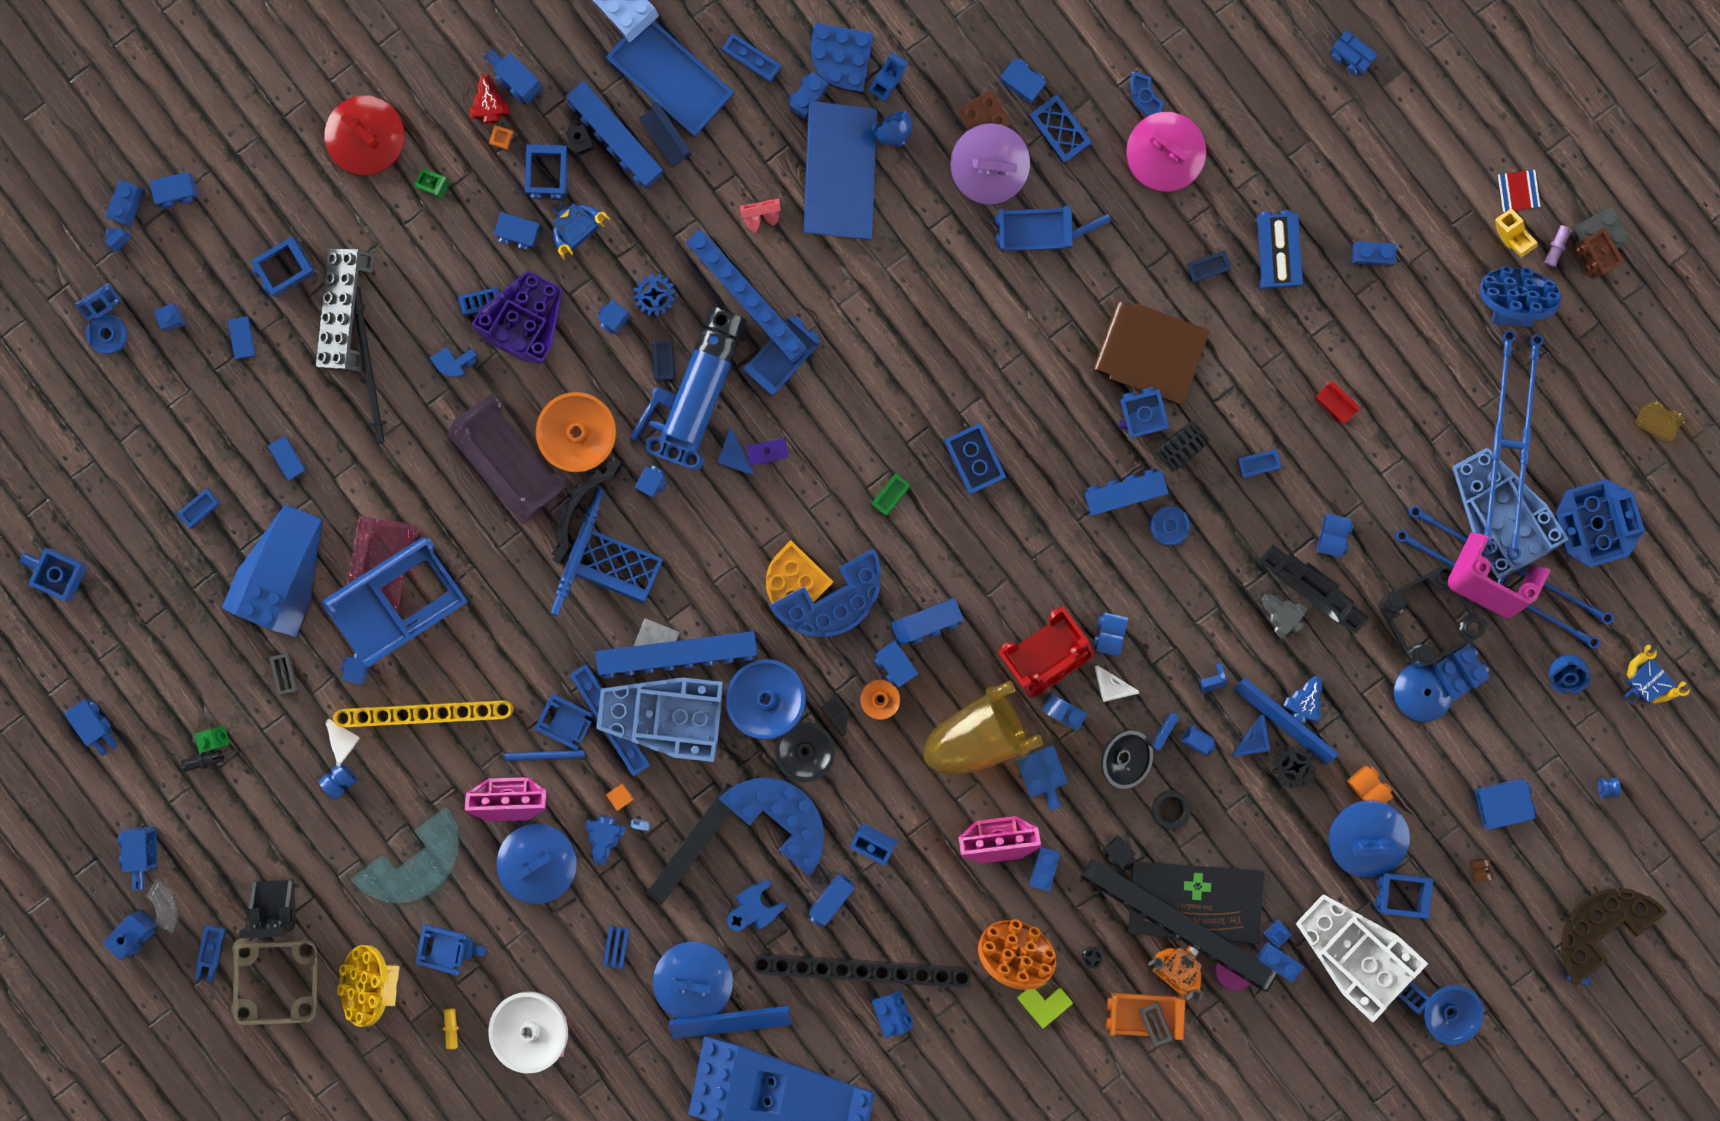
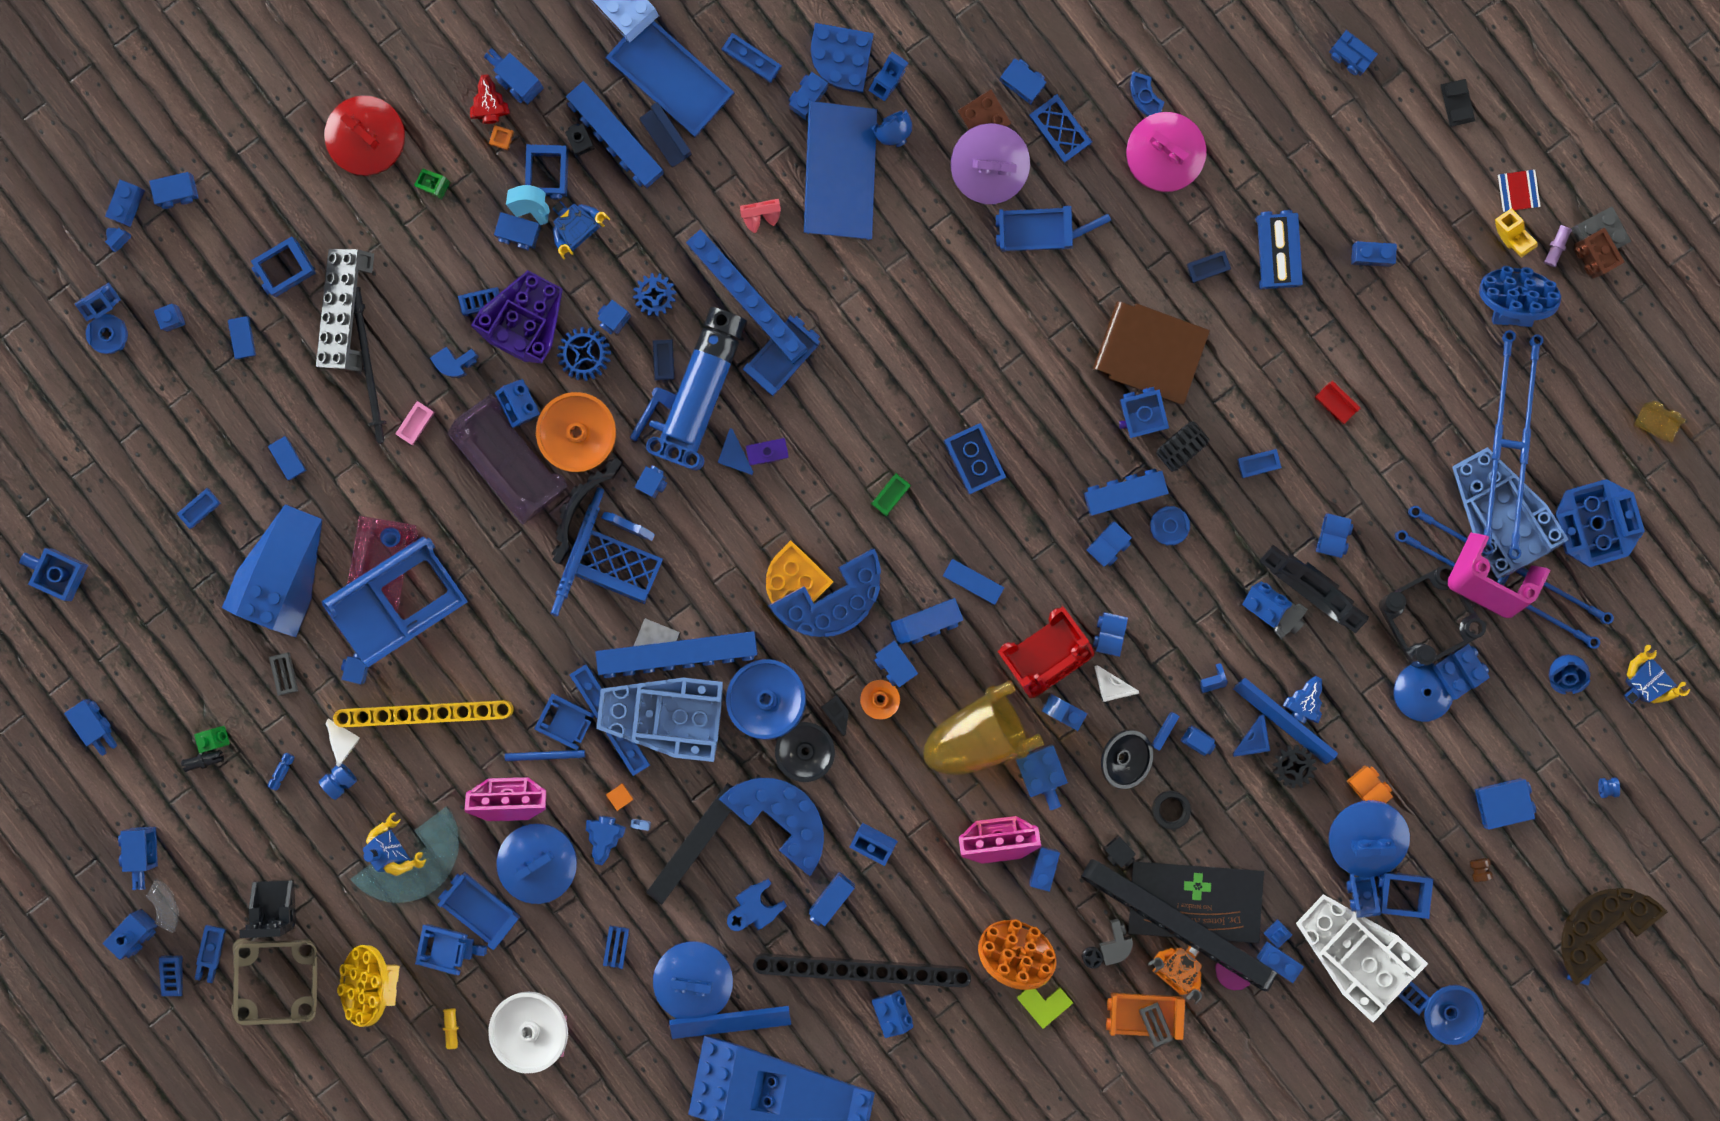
none -> blue slope [159,956,183,996]
none -> blue axle [268,753,295,791]
none -> torso [363,813,426,876]
none -> blue plate [380,527,401,547]
none -> bright pink tile [395,401,435,445]
none -> blue panel [437,872,521,950]
none -> blue brick [495,379,540,428]
none -> medium azure brick [506,185,550,225]
none -> blue gear [557,327,611,381]
none -> blue tile [601,512,655,541]
none -> blue tile [943,559,1004,605]
none -> blue brick [1086,521,1132,567]
none -> dark grey brick [1099,919,1133,966]
none -> blue bracket [1242,581,1292,628]
none -> blue bracket [1346,874,1381,918]
none -> black piece [1440,79,1475,127]

